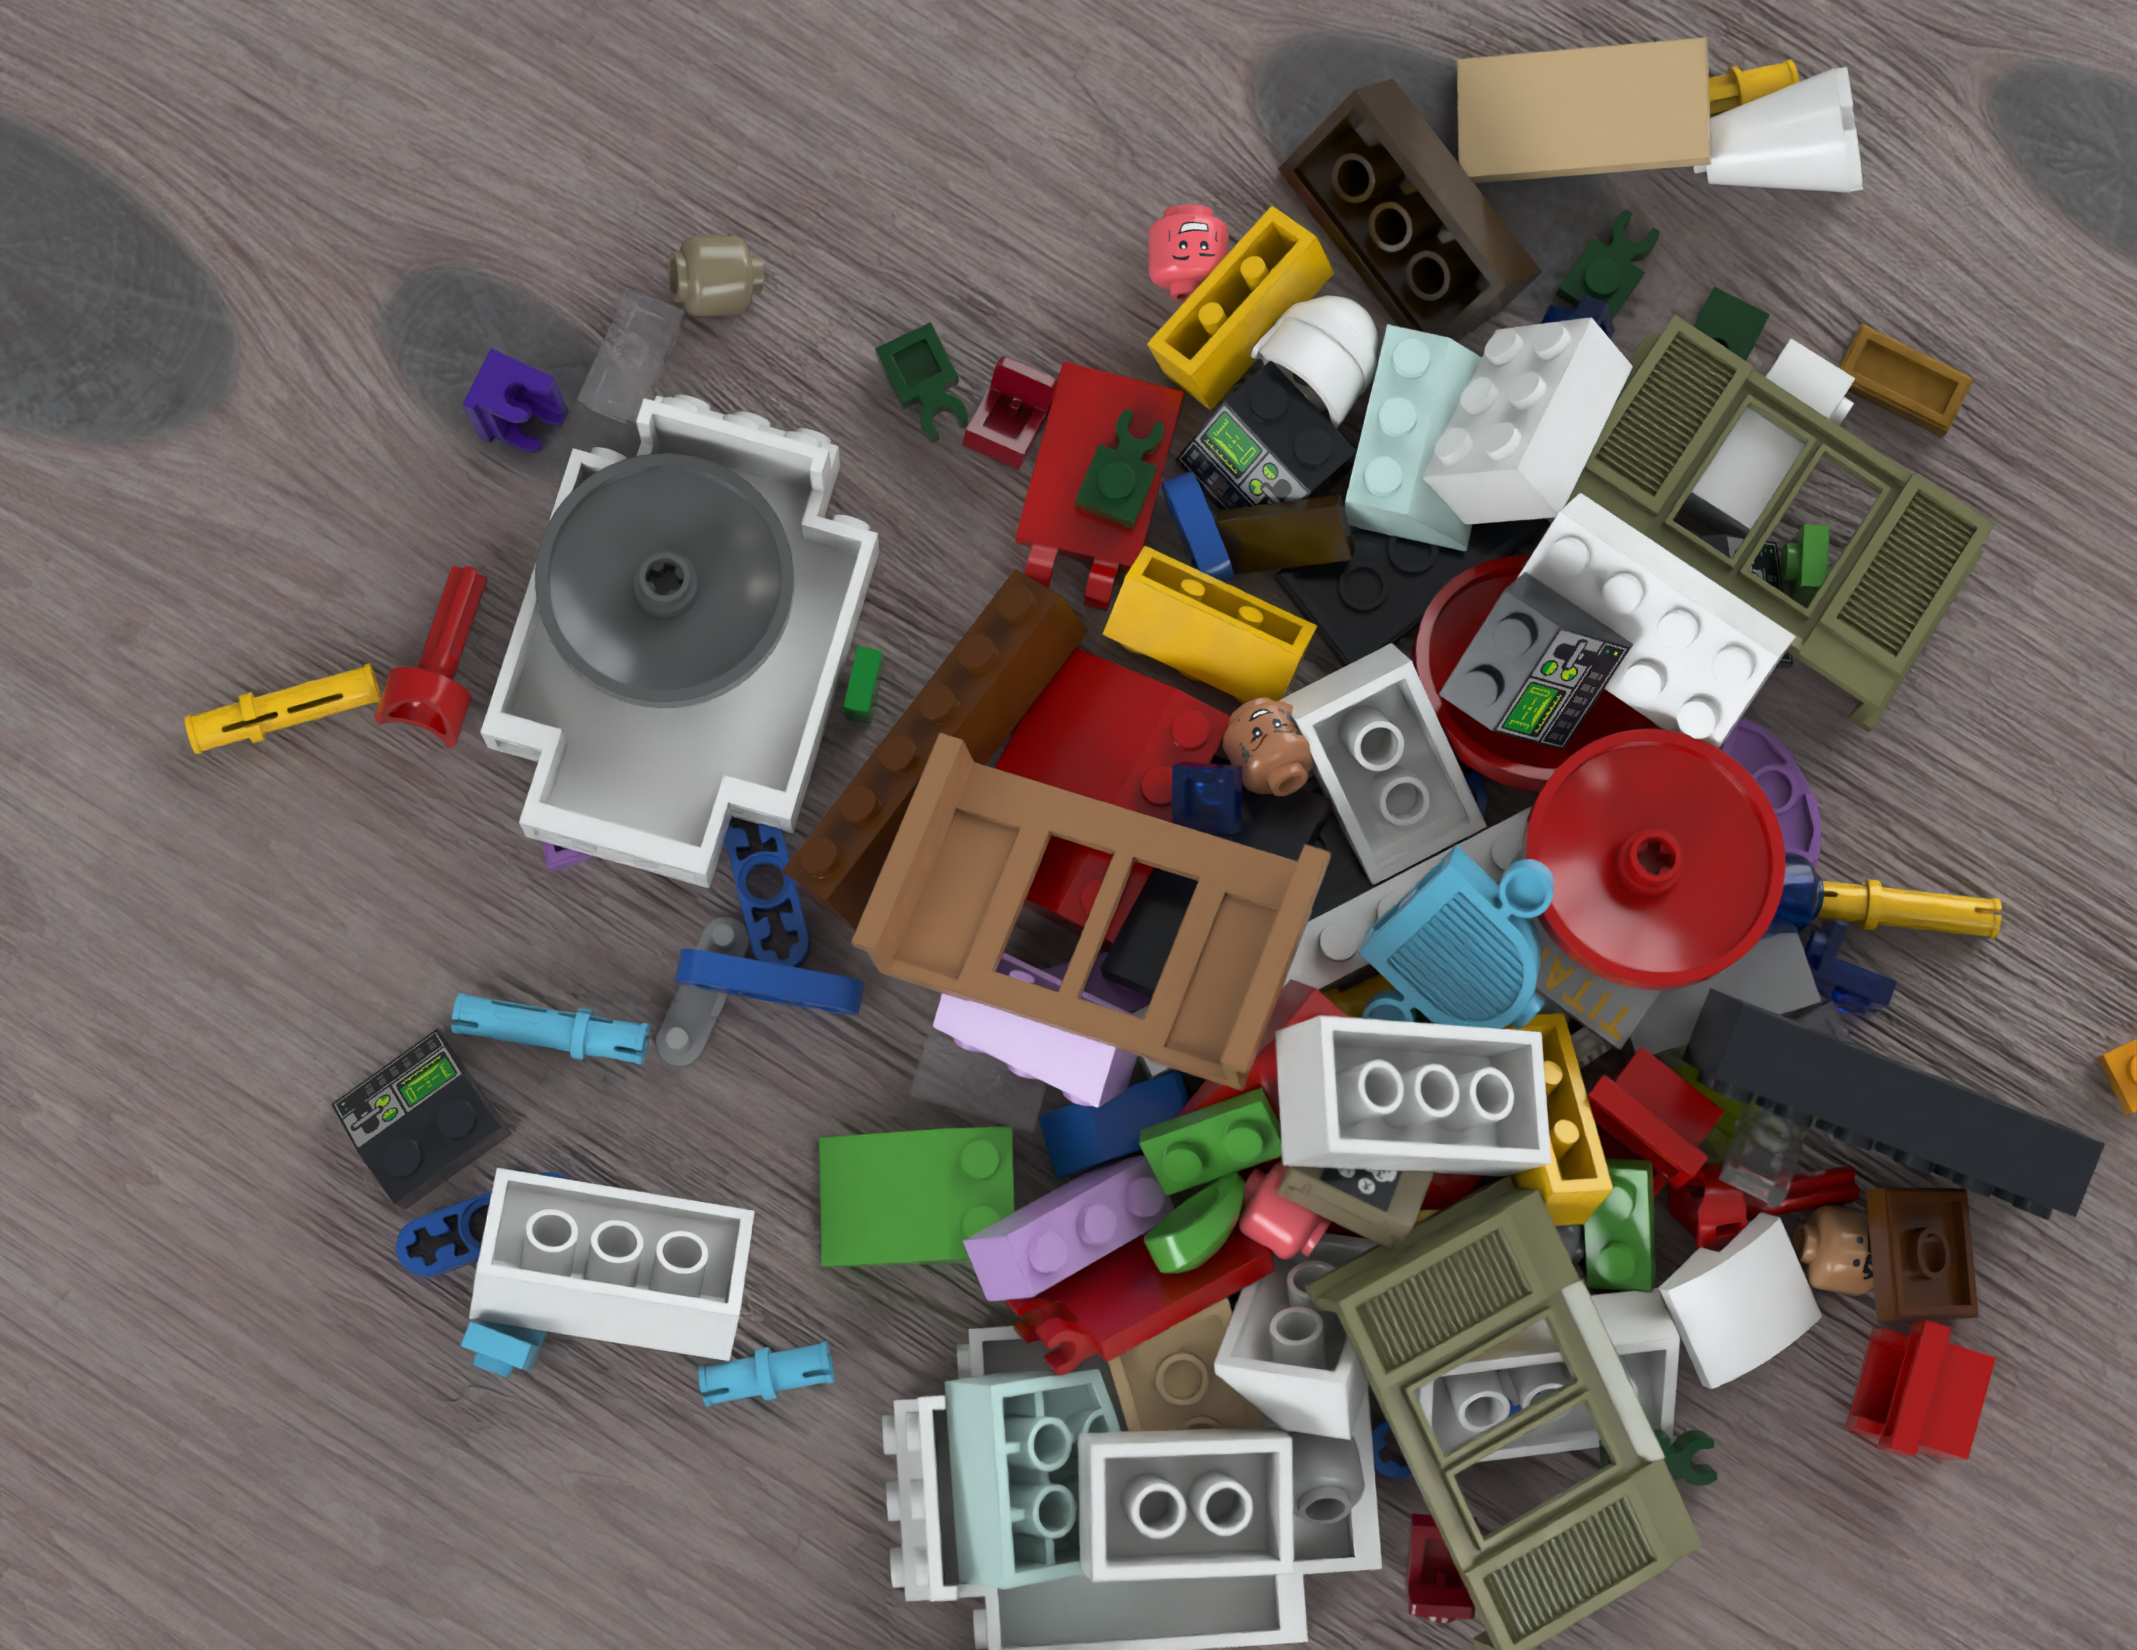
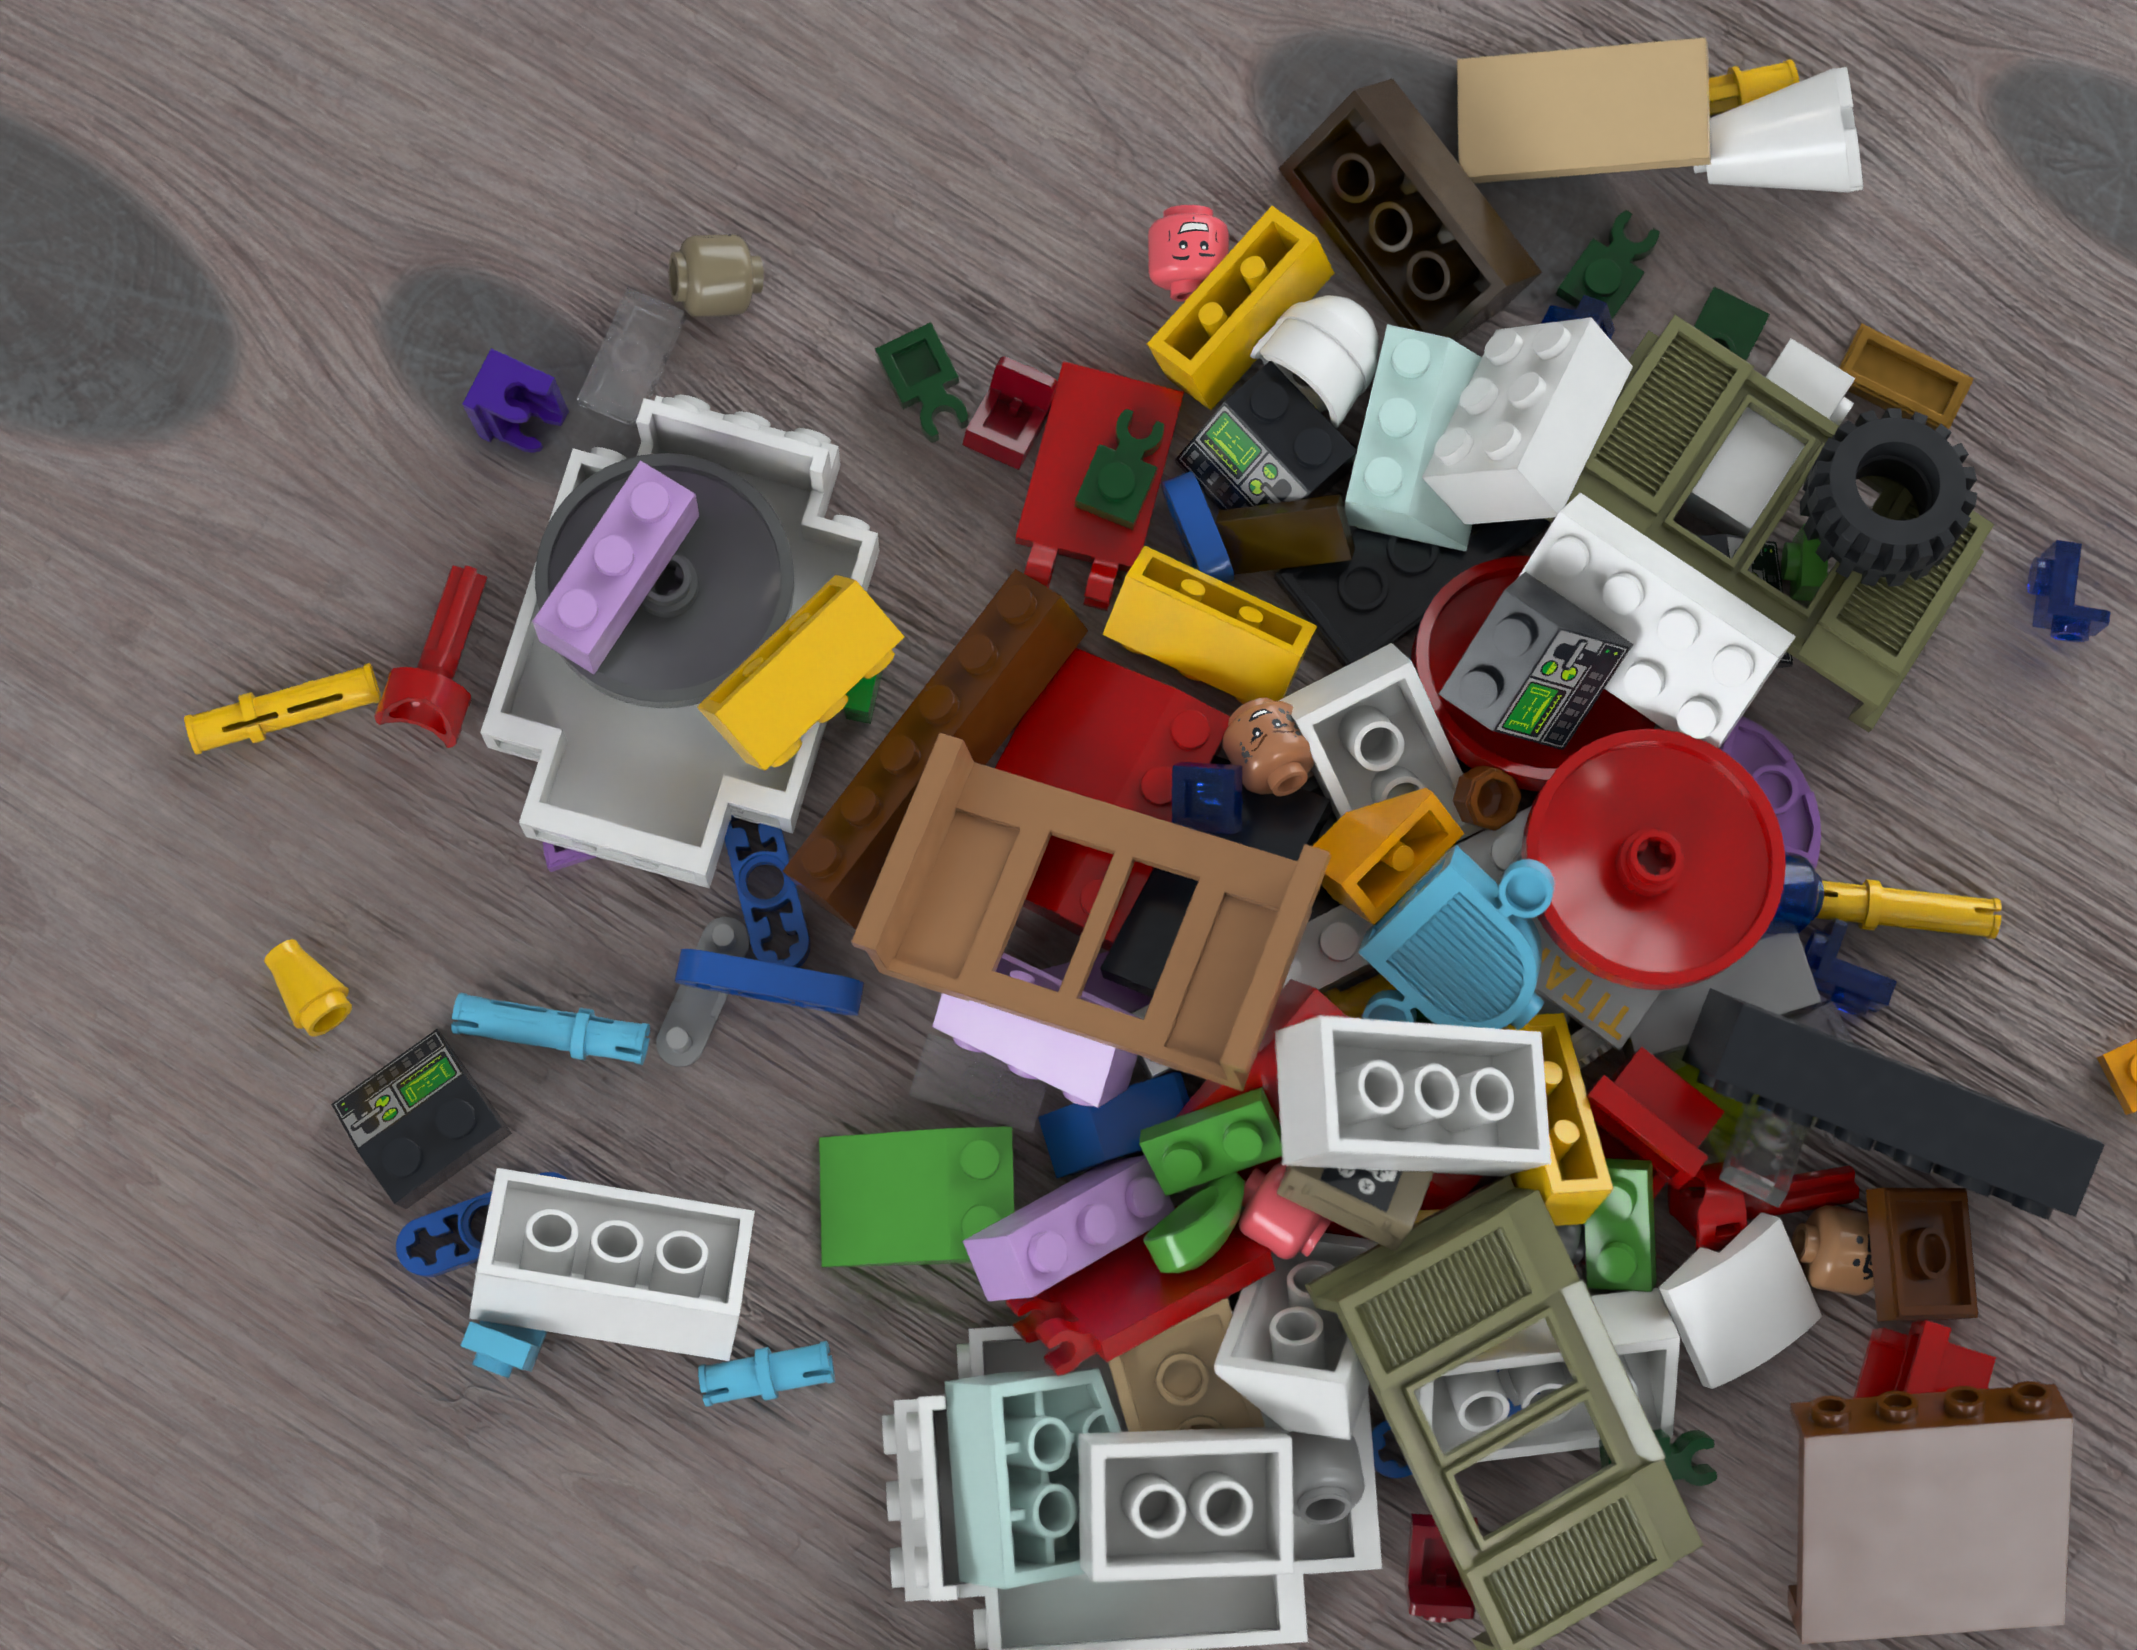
none -> yellow cone [264,939,352,1037]
none -> lavender brick [533,461,699,674]
none -> yellow brick [697,575,905,771]
none -> light orange slope [1312,788,1465,925]
none -> dark orange tile [1452,766,1522,831]
none -> panel [1788,1381,2074,1644]
none -> black tyre [1800,408,1977,587]
none -> clear blue bracket [2027,540,2111,642]

